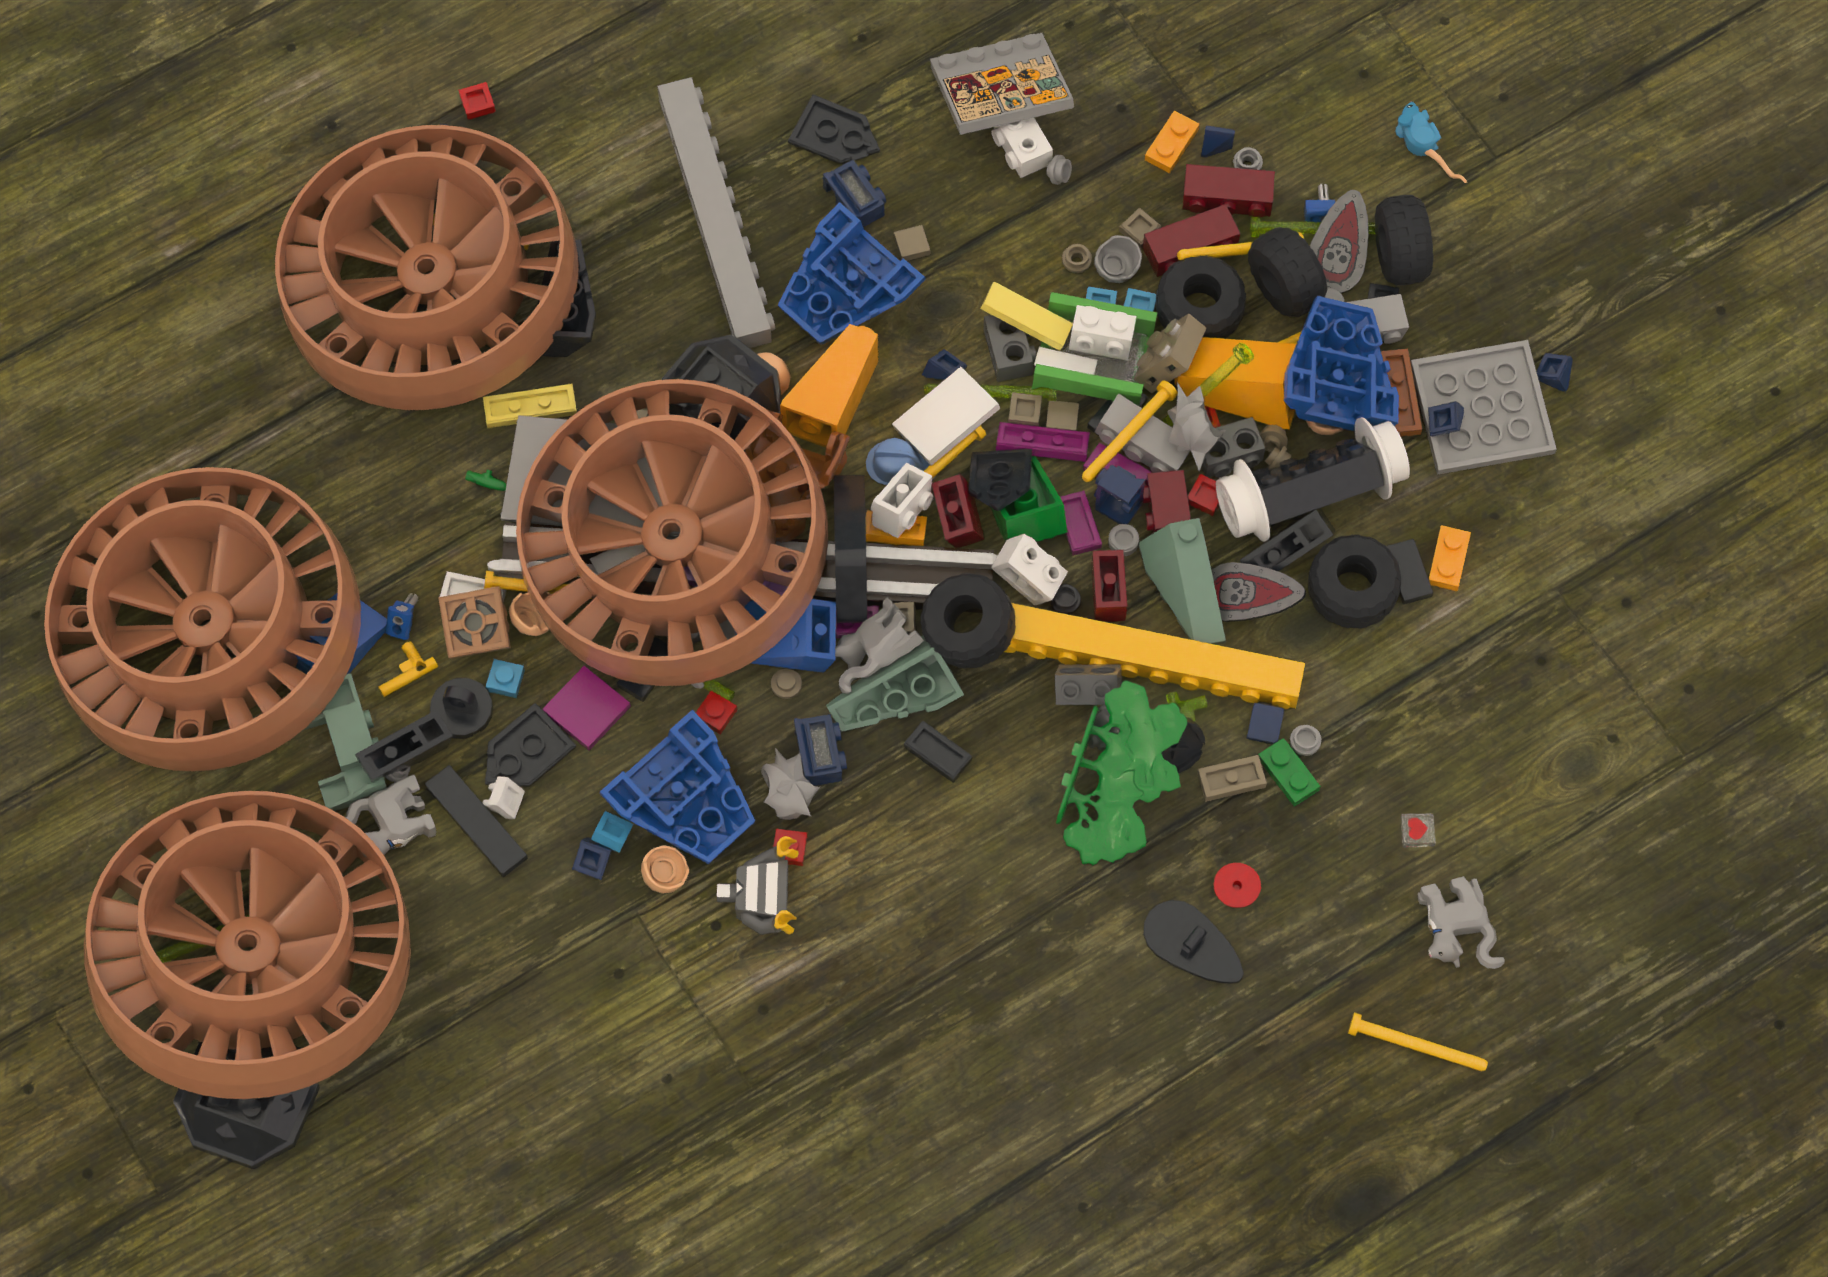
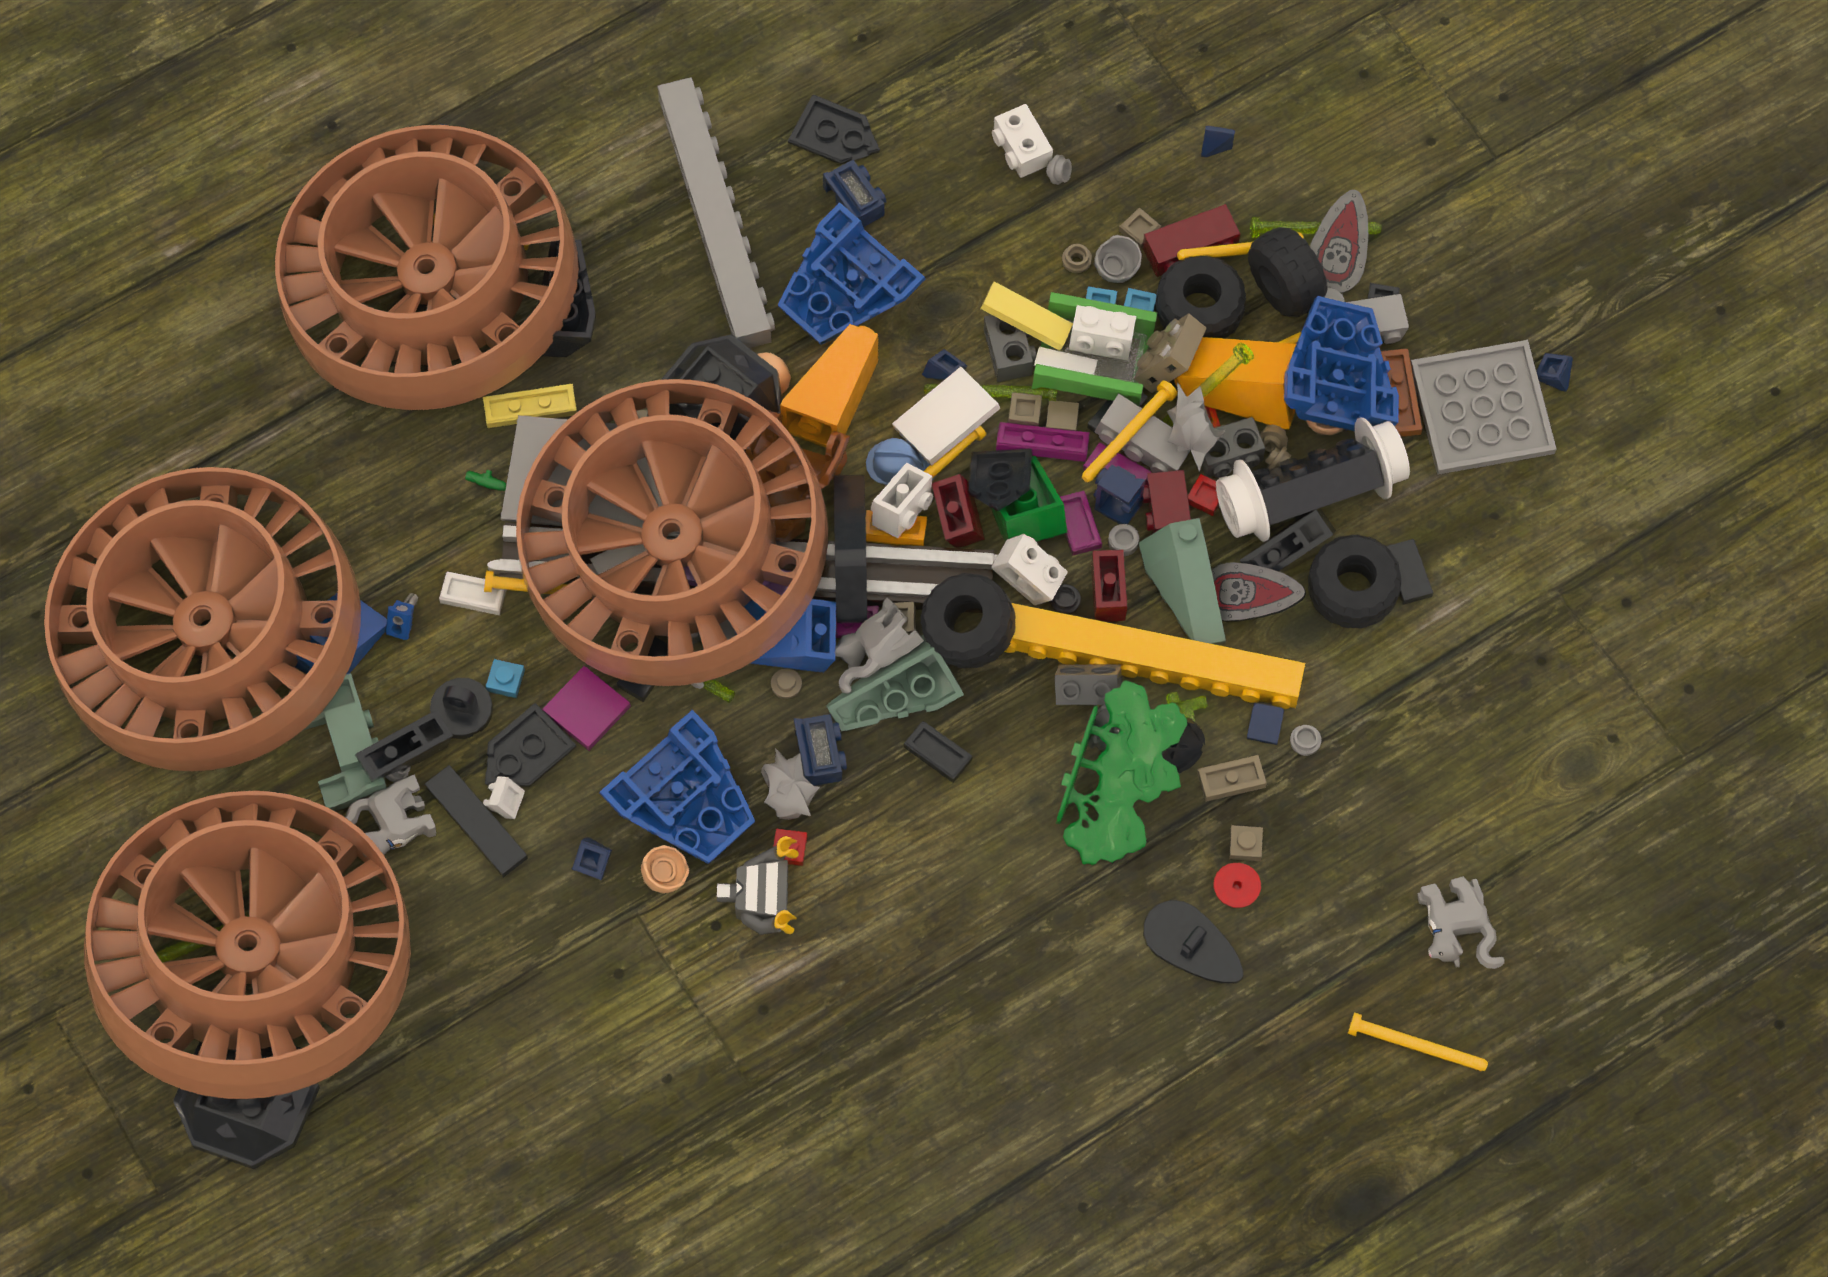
yellow hose [378,641,438,697] -> none
medium nougat piece [438,586,511,659] -> none
red plate [458,82,496,120] -> none
light nougat hair [508,592,551,636] -> none
dark azure plate [591,811,633,853] -> none
red plate [695,691,737,735] -> none
dark tan tile [894,225,930,261] -> none
plate [930,33,1074,135] -> none
light orange plate [1145,111,1200,173] -> none
dark red brick [1182,164,1275,218] -> none
light grey plate [1233,147,1263,170] -> none
green plate [1258,738,1321,807] -> none
blue piece [1304,184,1335,225] -> none
black tyre [1375,195,1433,286] -> none
dark azure animal [1395,102,1467,183] -> none
clear tile [1400,813,1436,848] -> none
dark blue slope [1428,401,1464,437] -> none
light orange plate [1429,525,1471,591] -> none
none -> dark tan plate [1229,825,1263,861]

